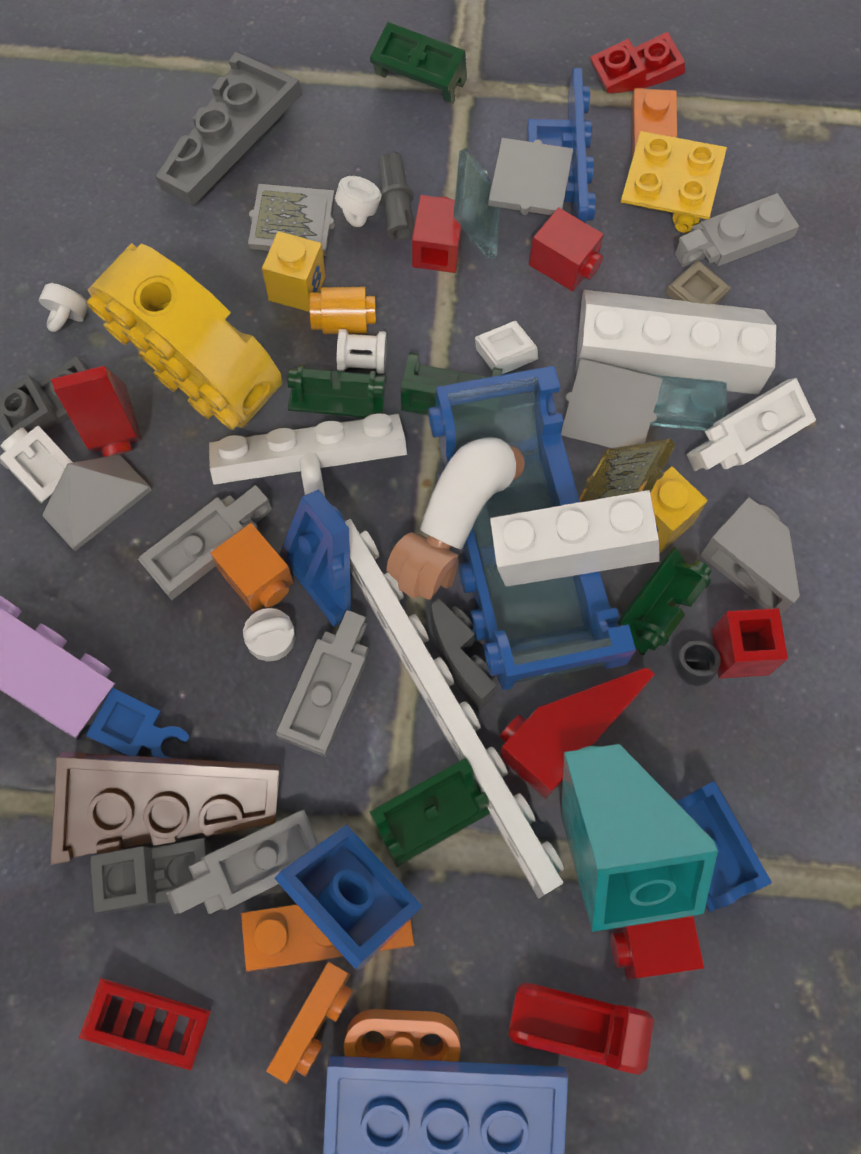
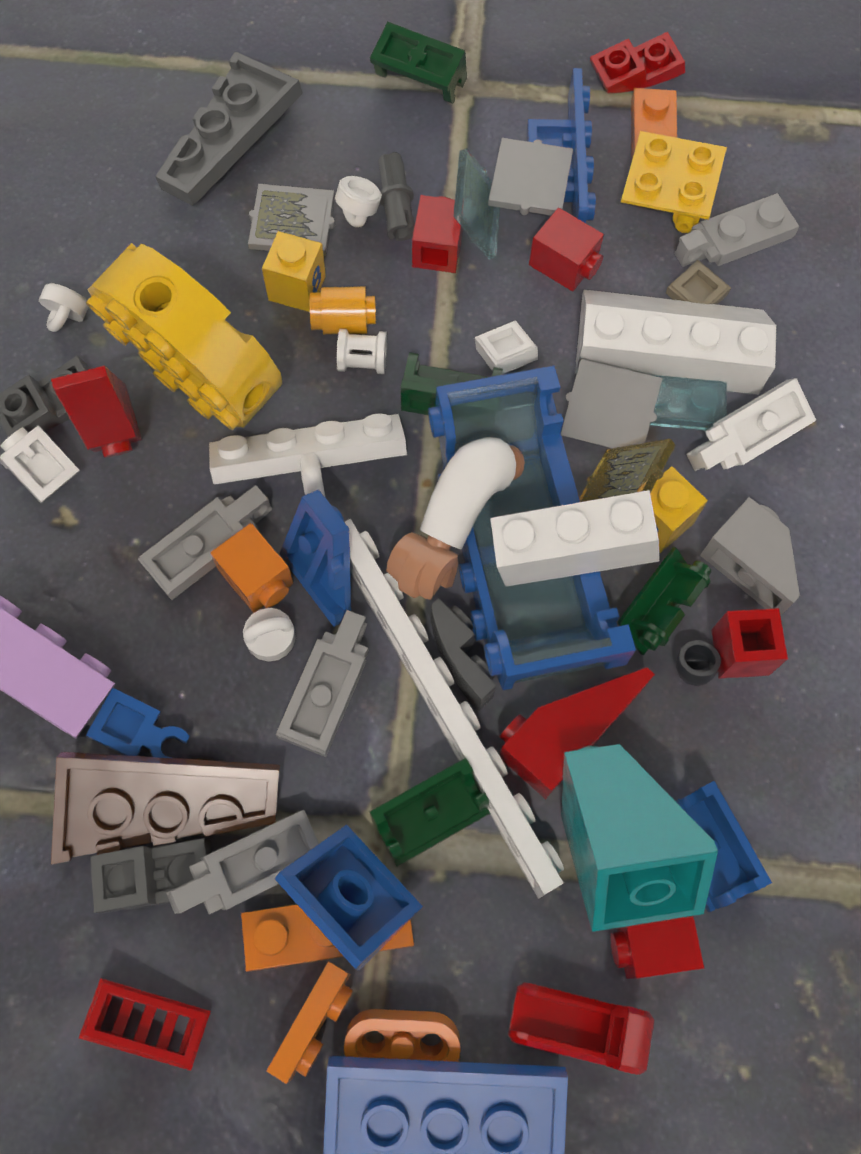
light grey slope [42,455,152,551] -> none
dark green hinge [287,365,387,418] -> none

